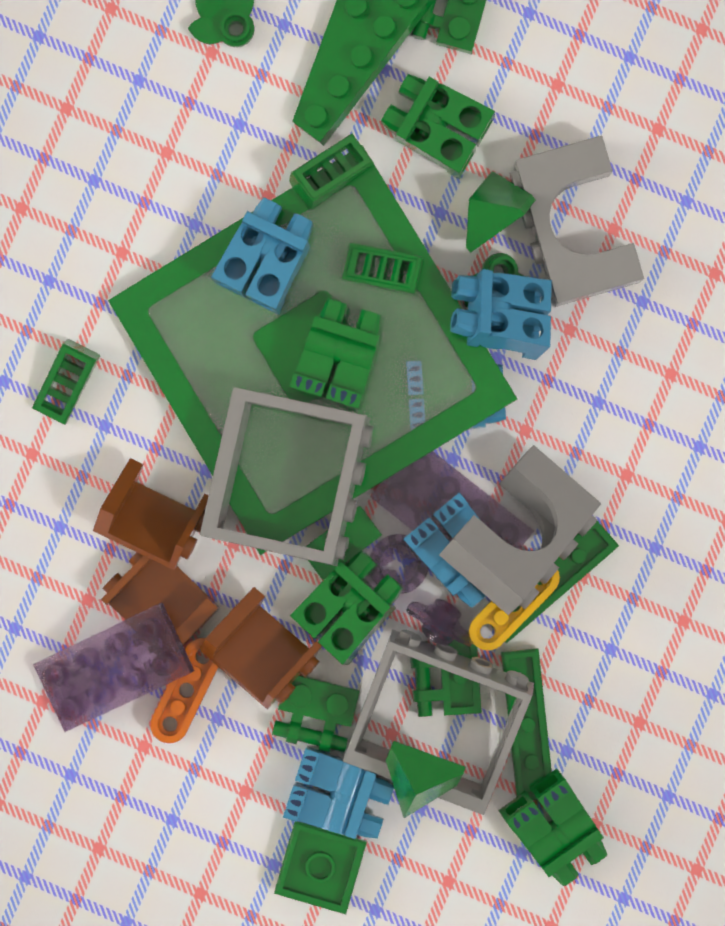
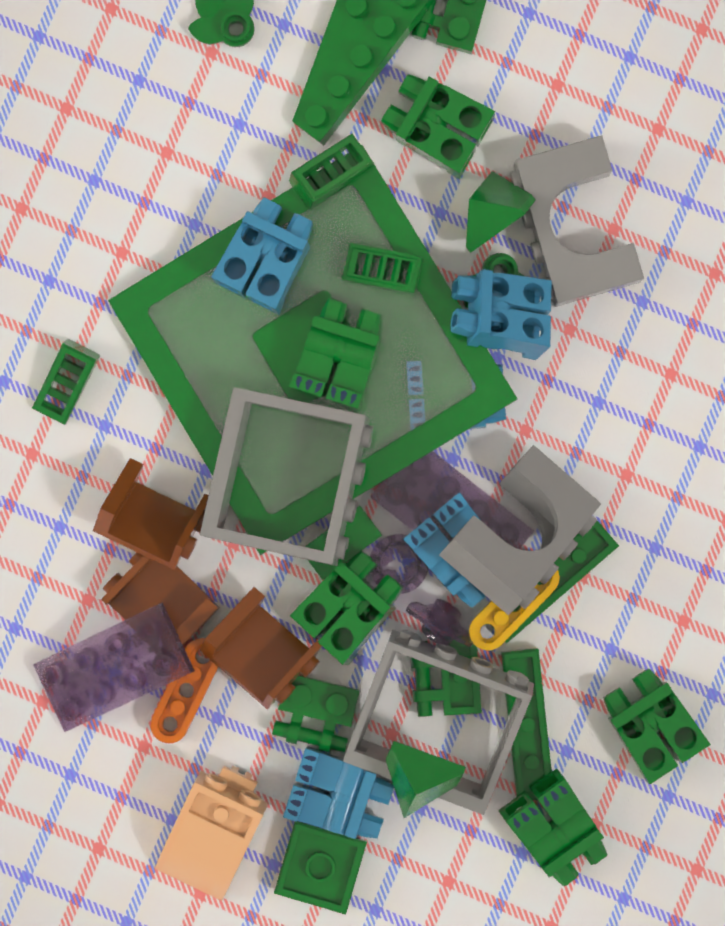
none -> light nougat piece [155,765,268,901]
none -> green hips [603,668,711,784]

